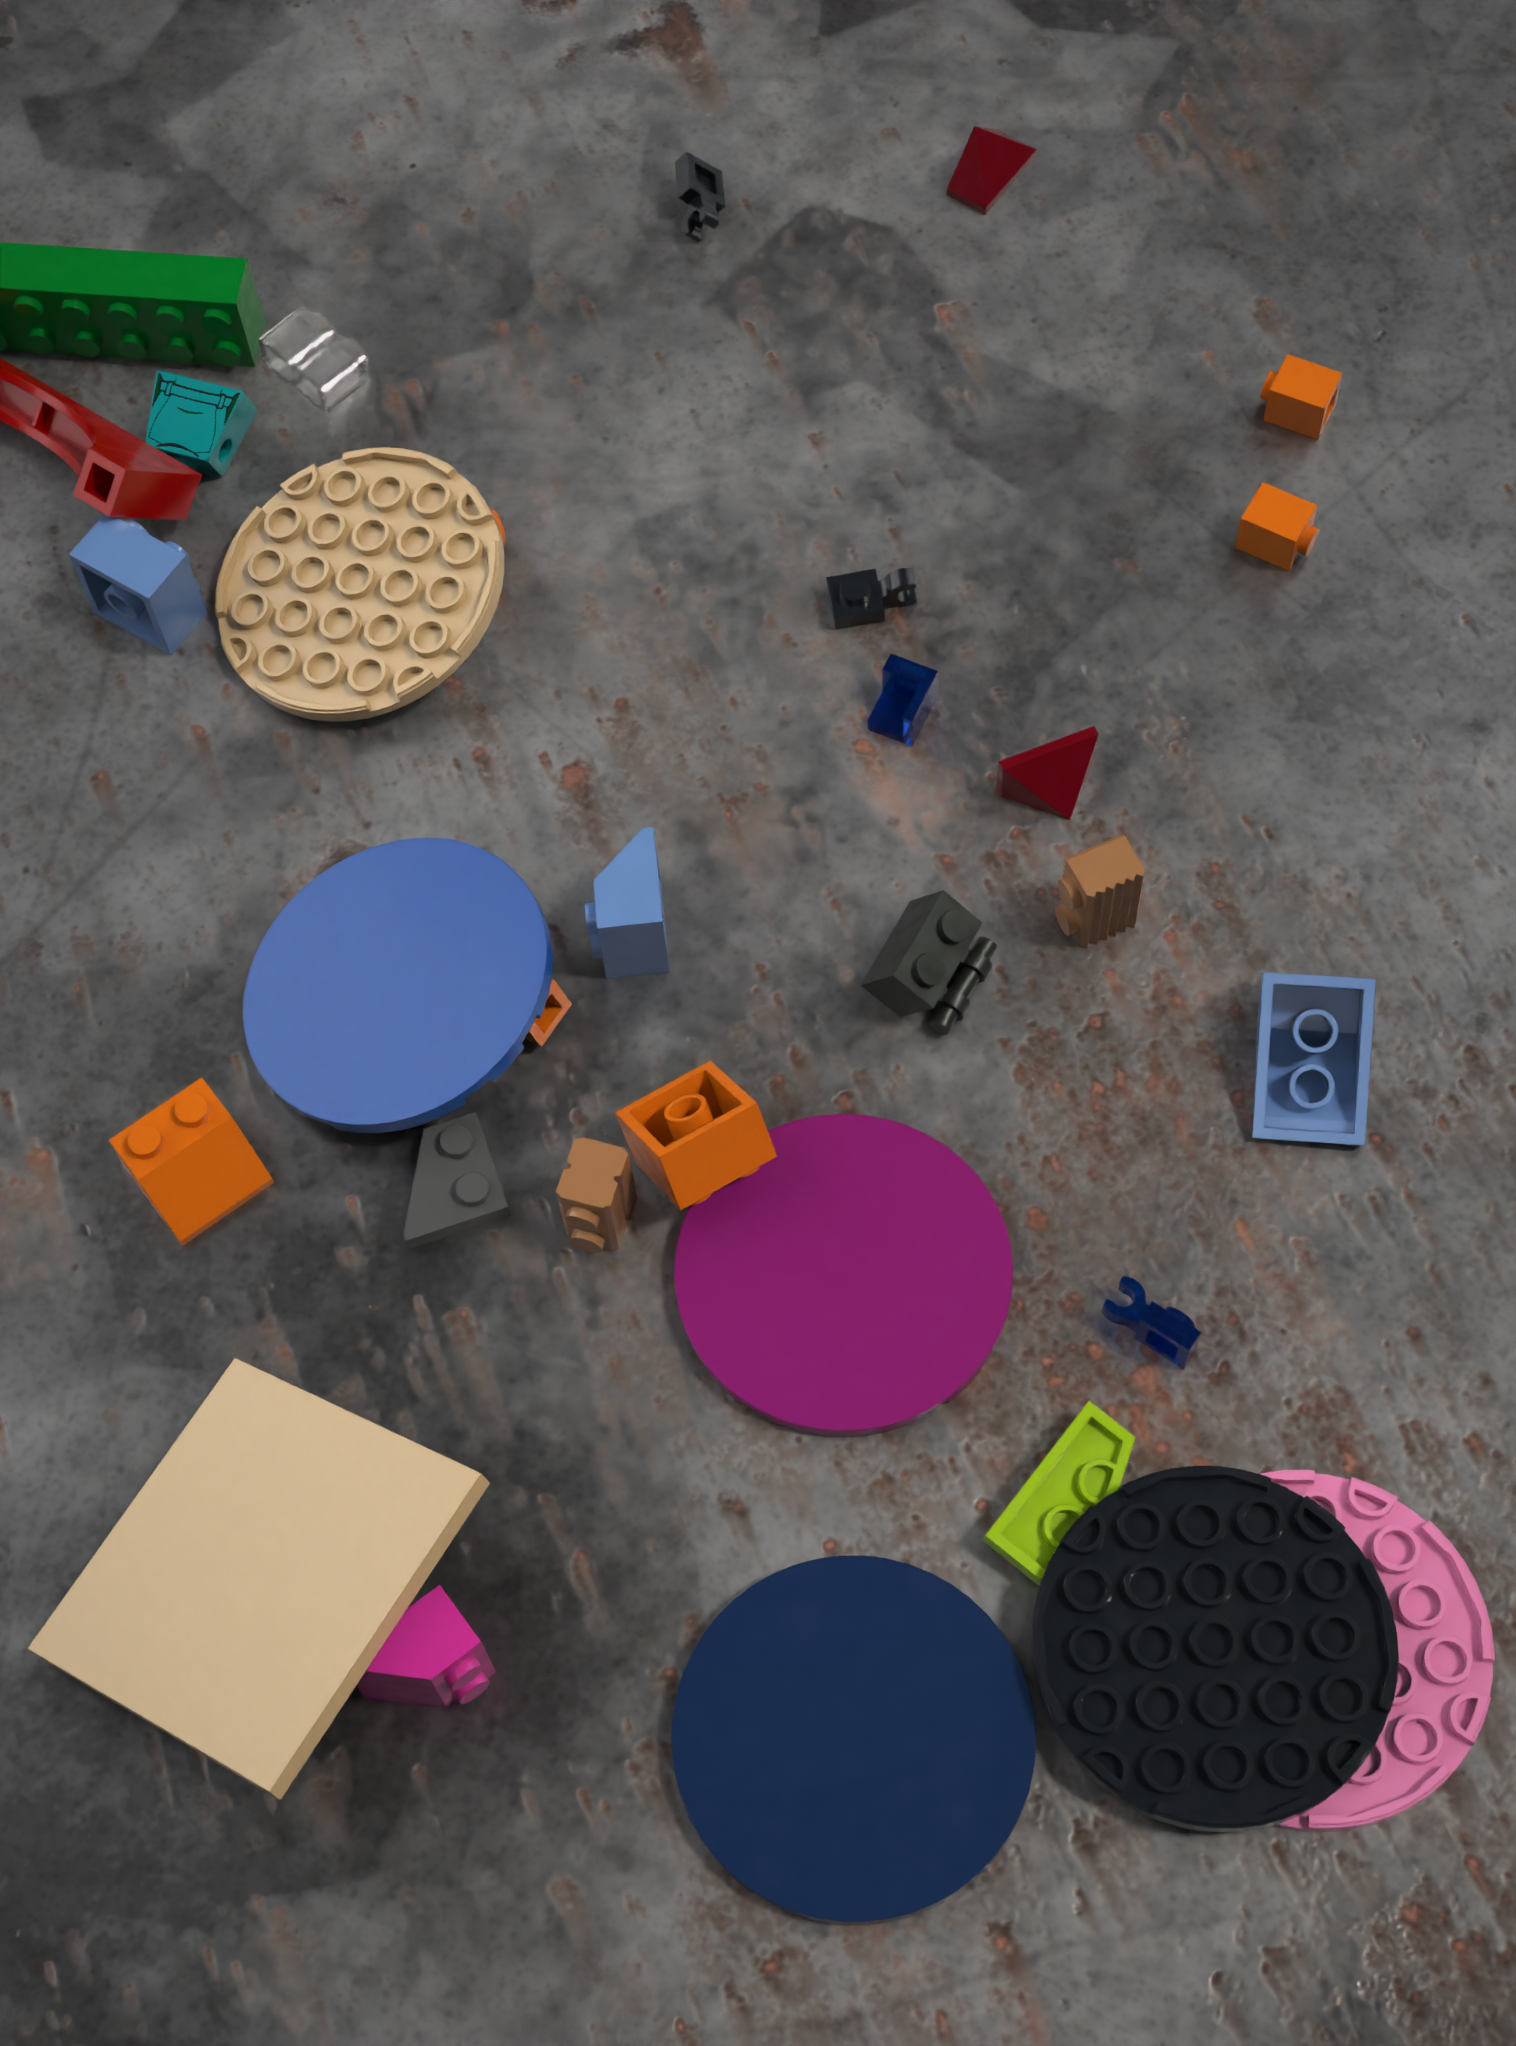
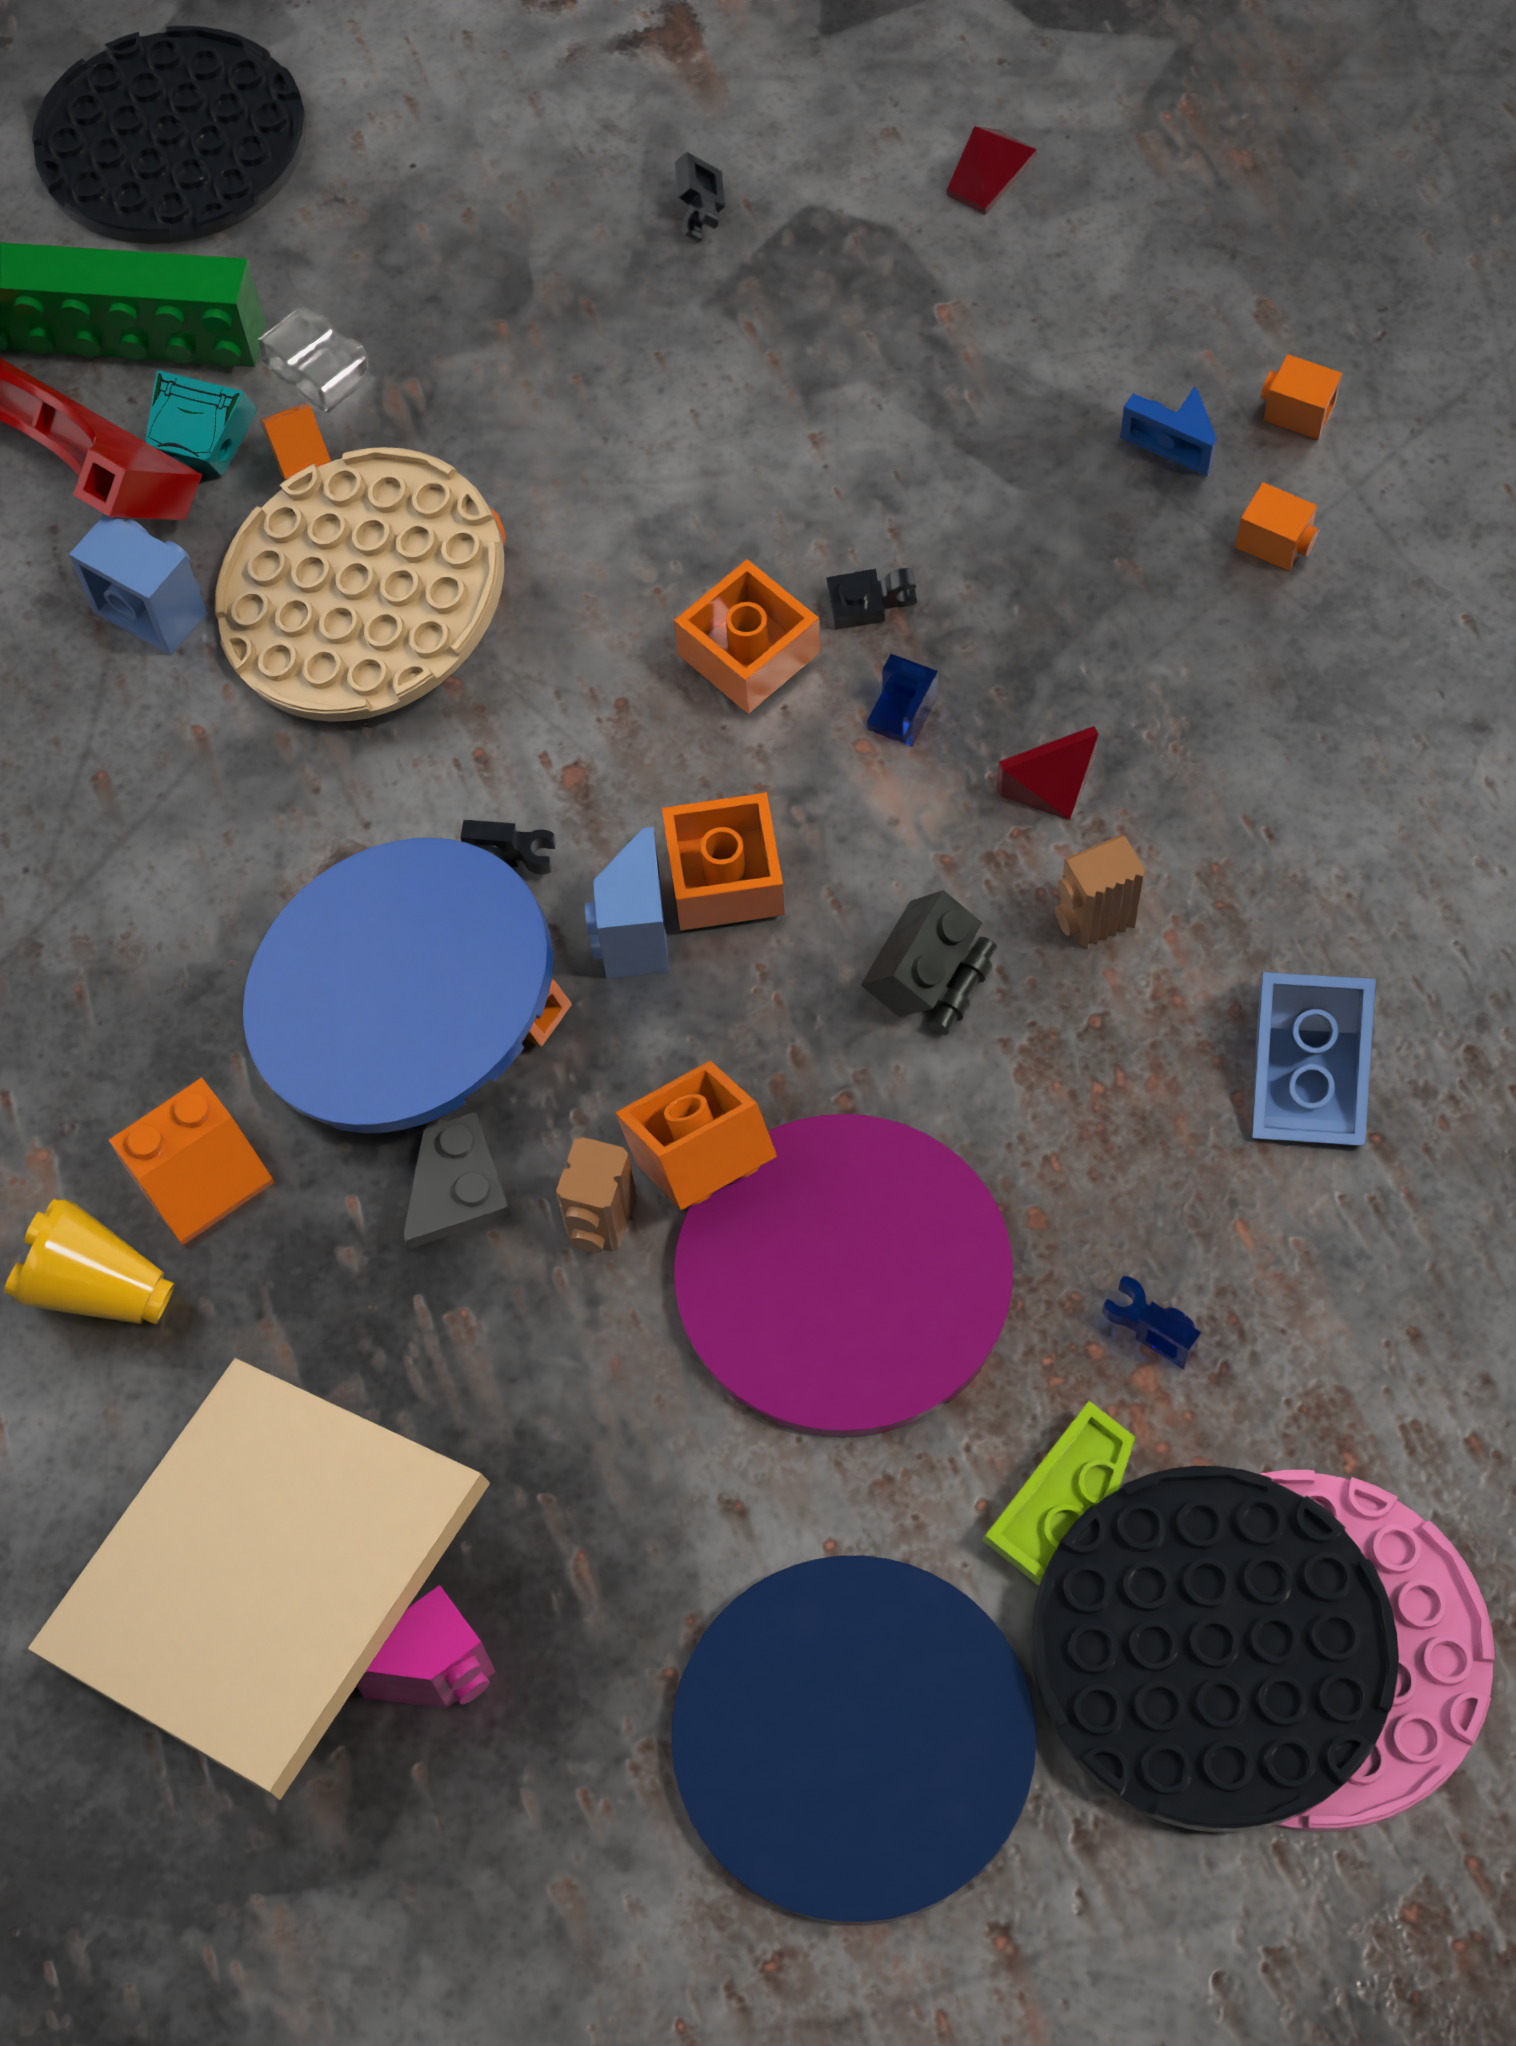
none -> yellow cone [4,1198,175,1325]
none -> black tile [32,26,307,244]
none -> orange brick [260,403,331,479]
none -> black plate [460,820,556,875]
none -> orange brick [662,792,785,931]
none -> orange brick [674,559,820,714]
none -> blue slope [1120,387,1217,476]

